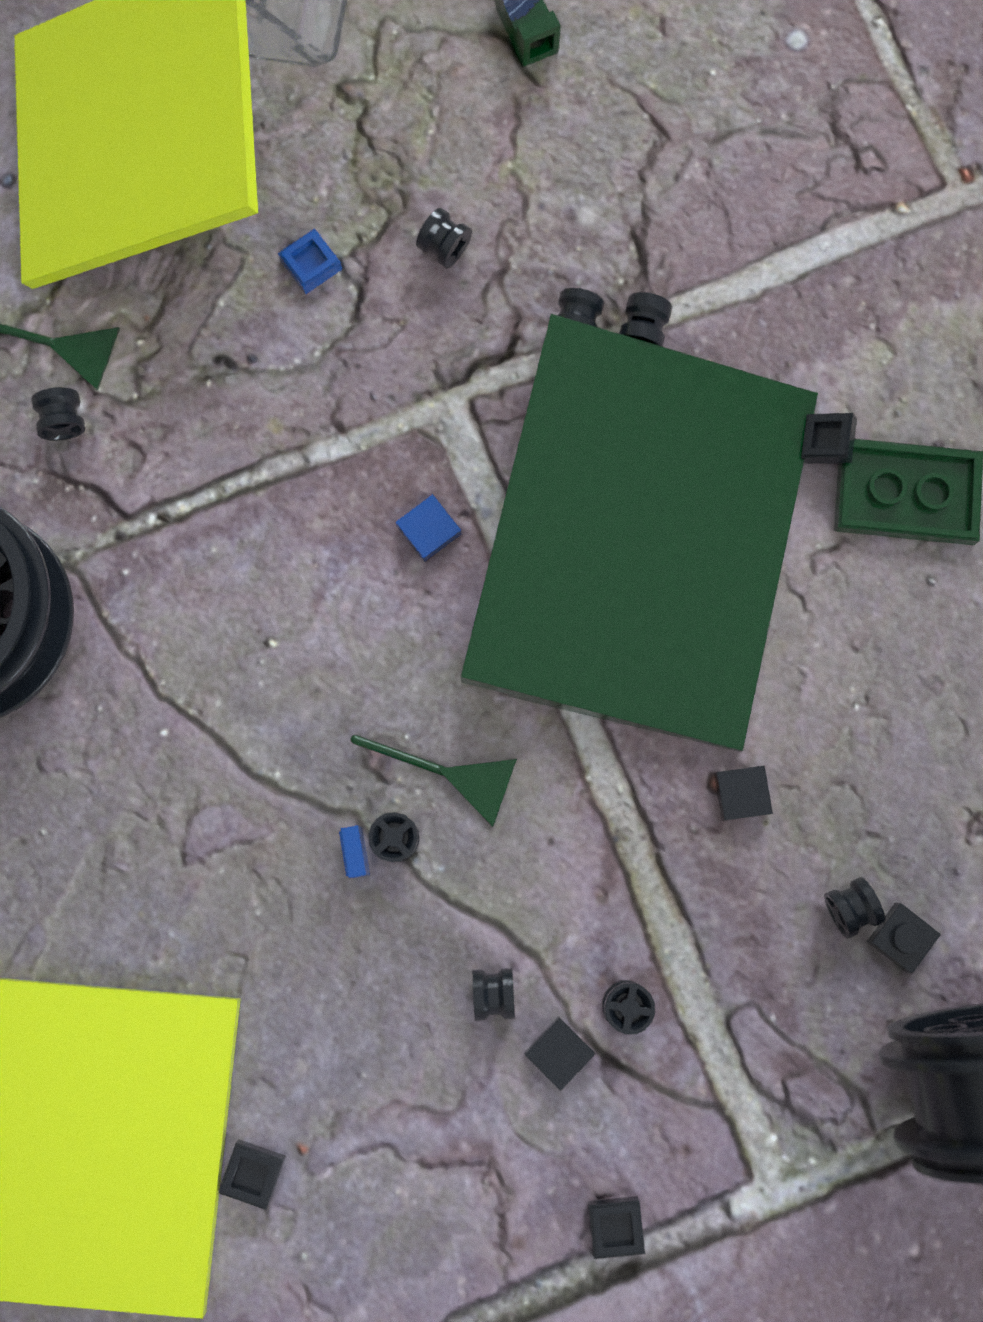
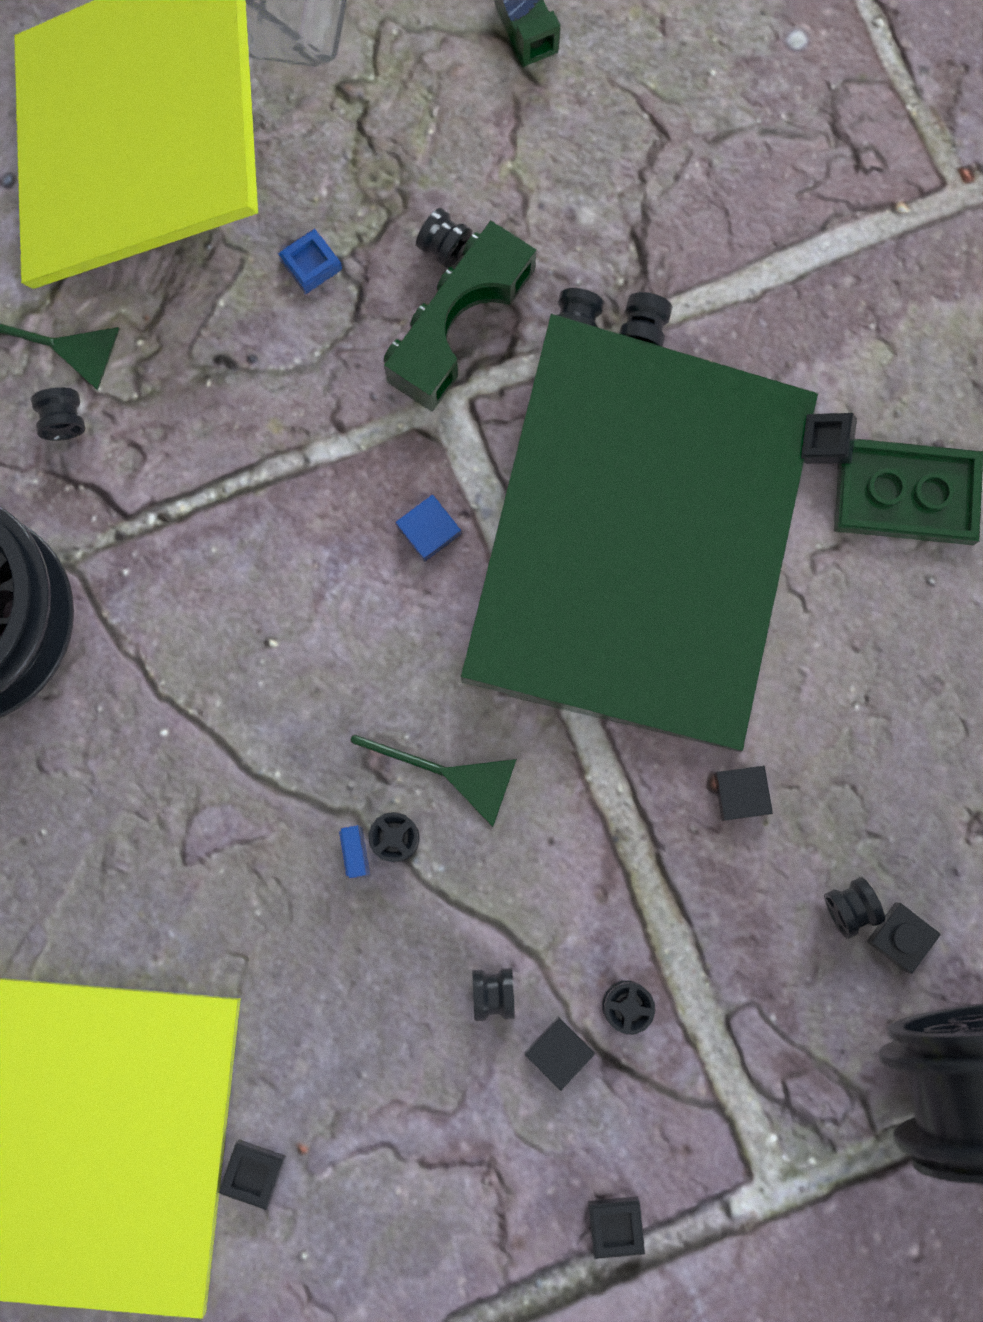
none -> dark green arch [383,220,537,412]

